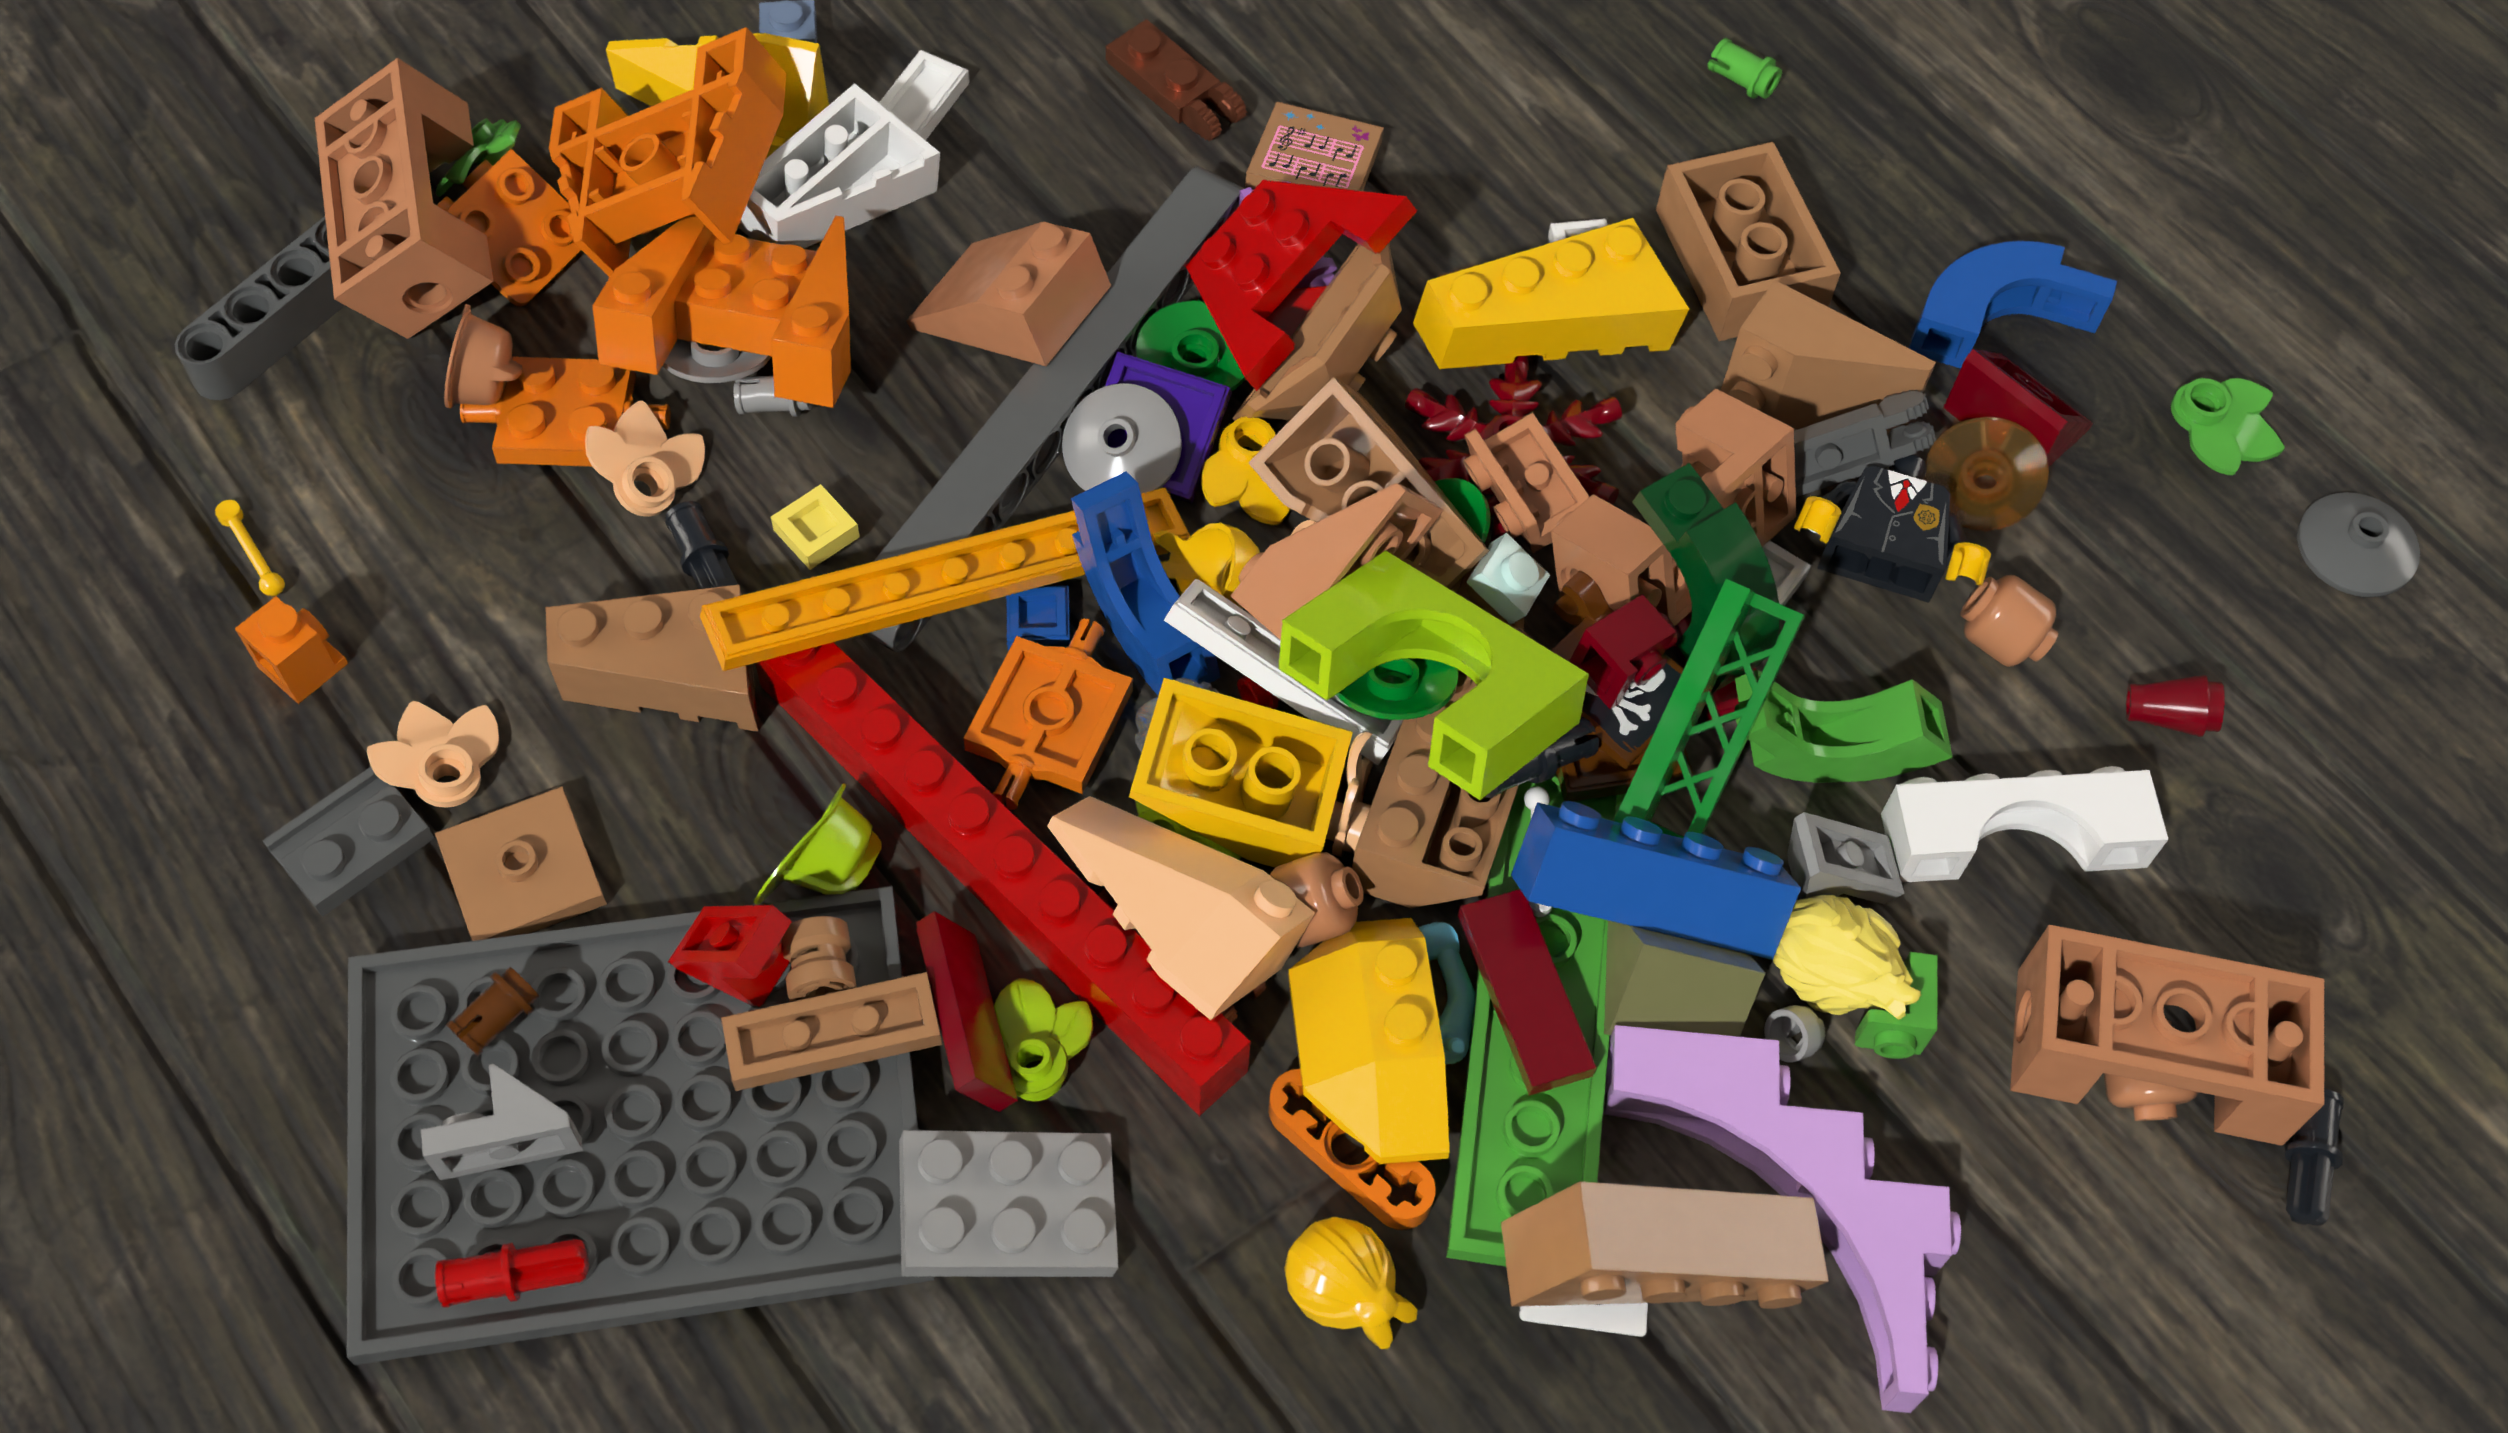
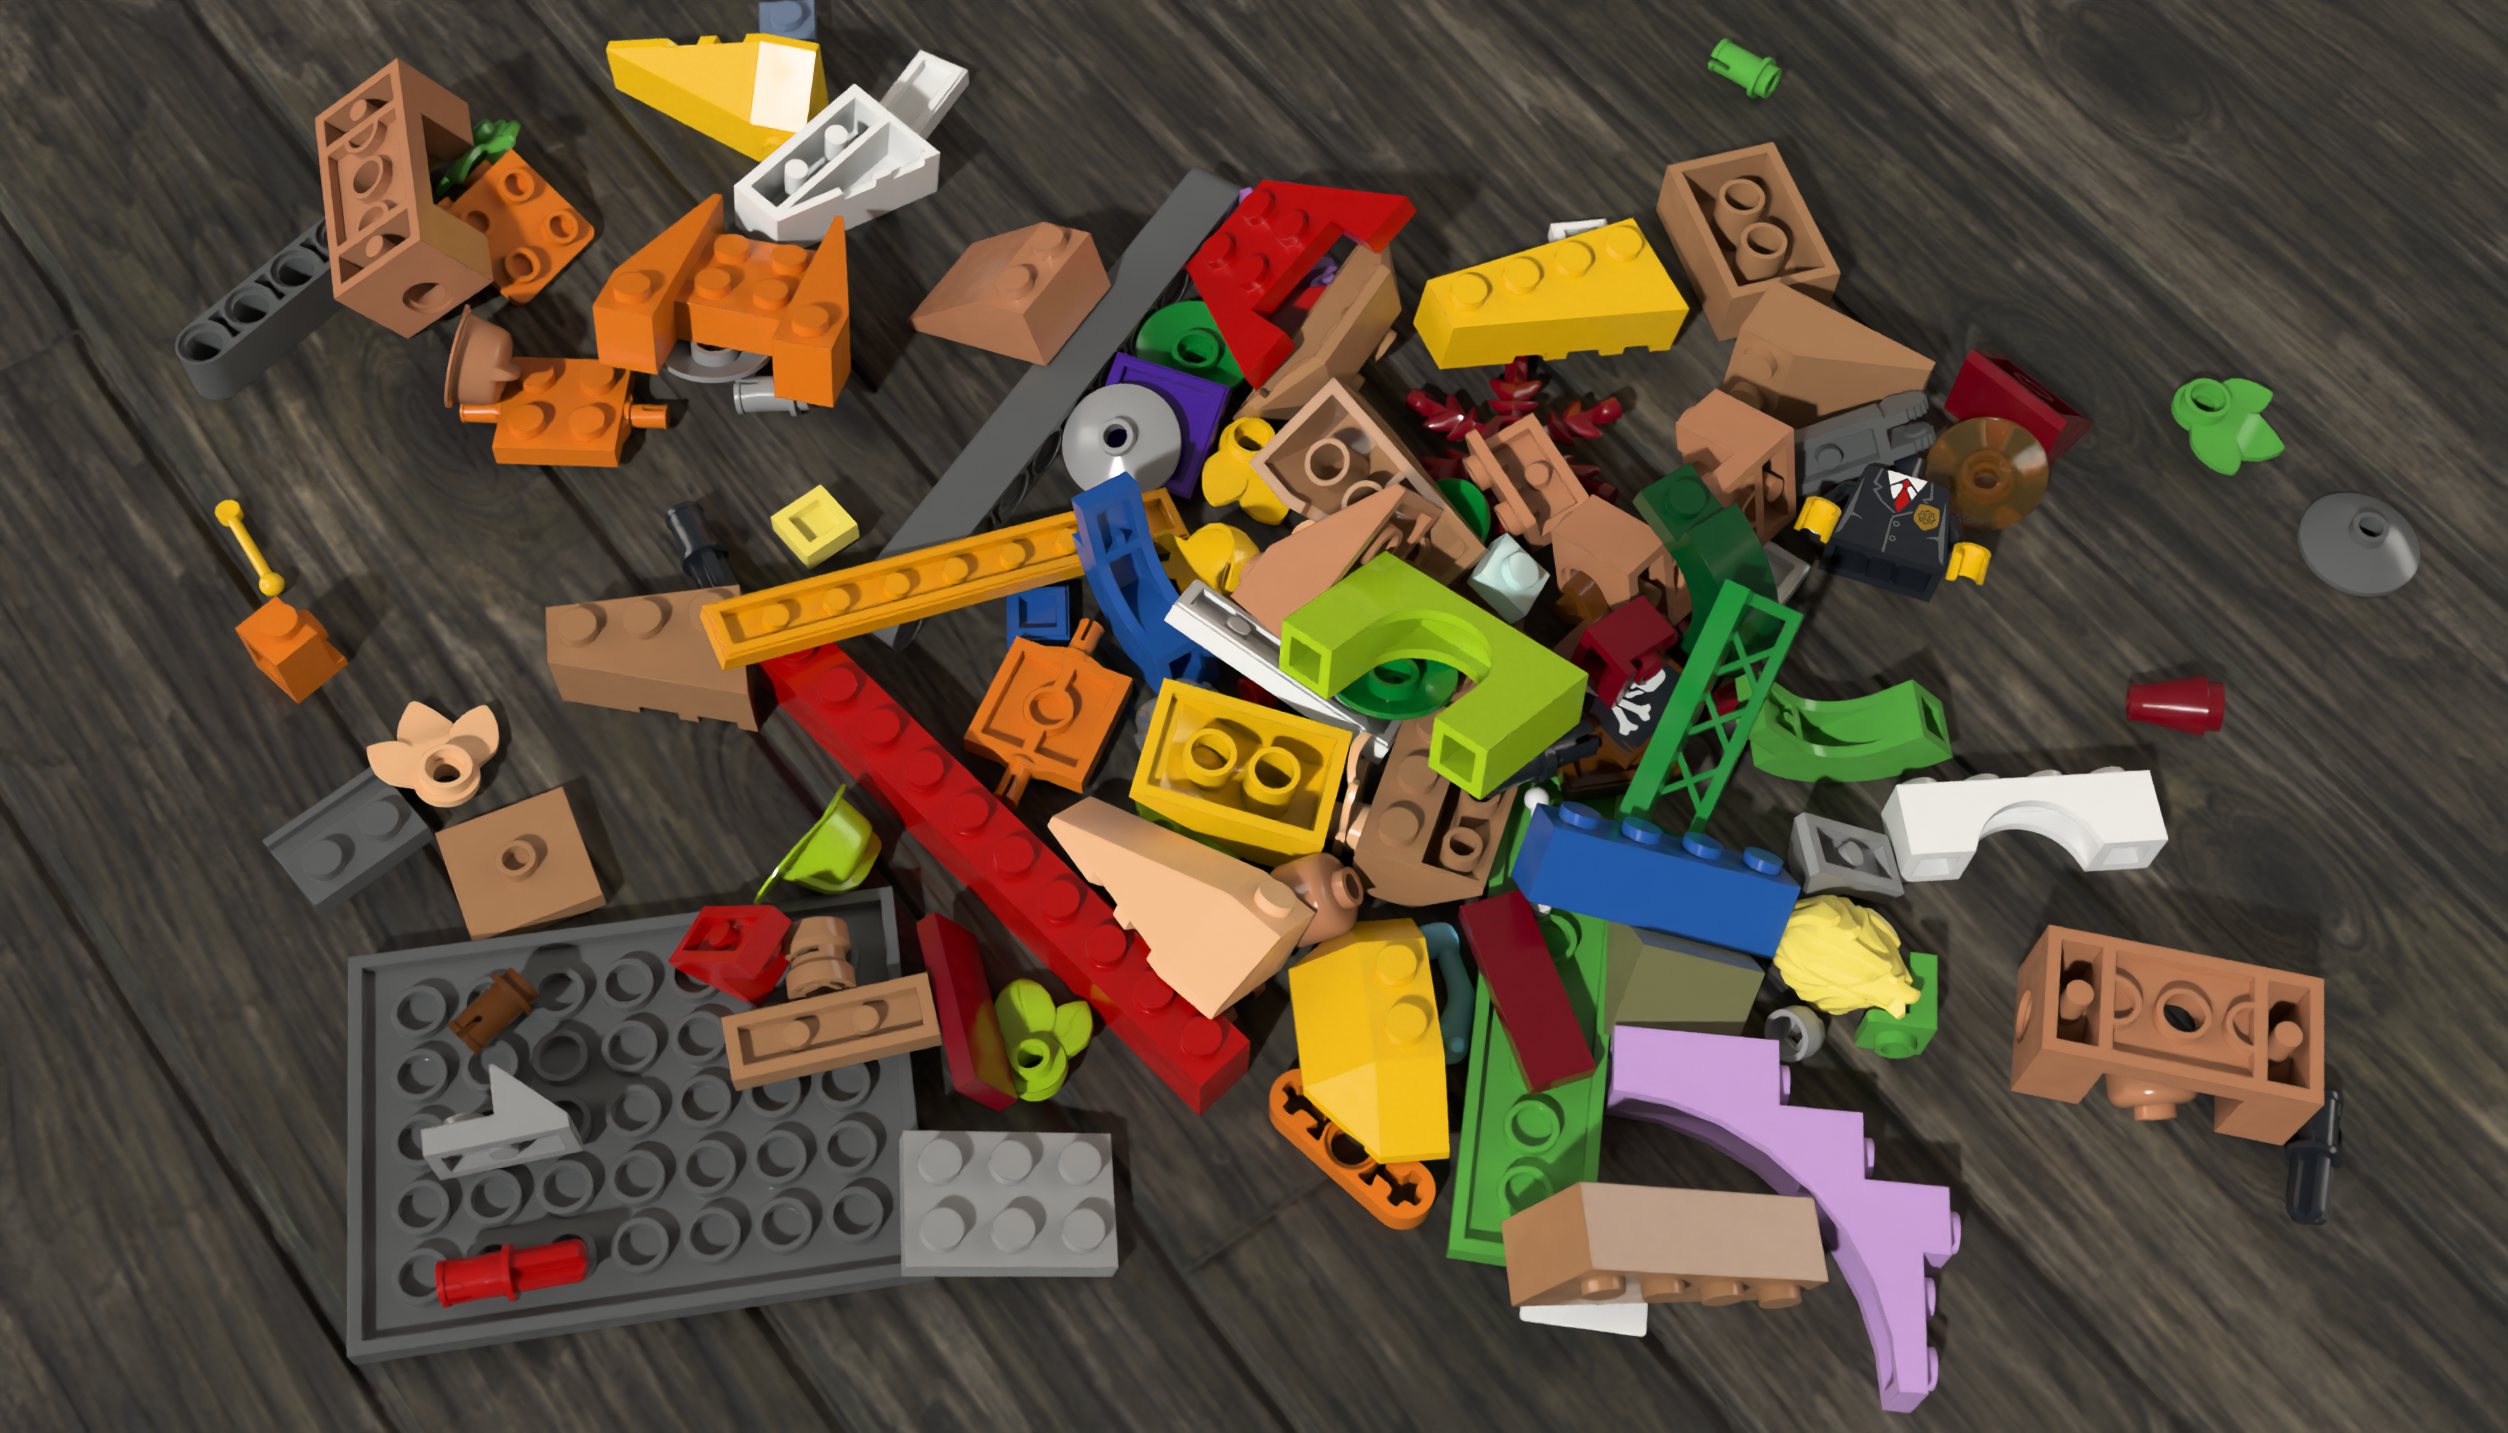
orange wedge [549,27,786,277] -> none
light nougat plate [585,400,705,517] -> none
copper hinge [1106,19,1247,141] -> none
medium nougat tile [1245,102,1384,191] -> none
yellow piece [1284,1217,1418,1349] -> none
blue arch [1909,241,2117,369] -> none
nougat head [1960,575,2058,667] -> none

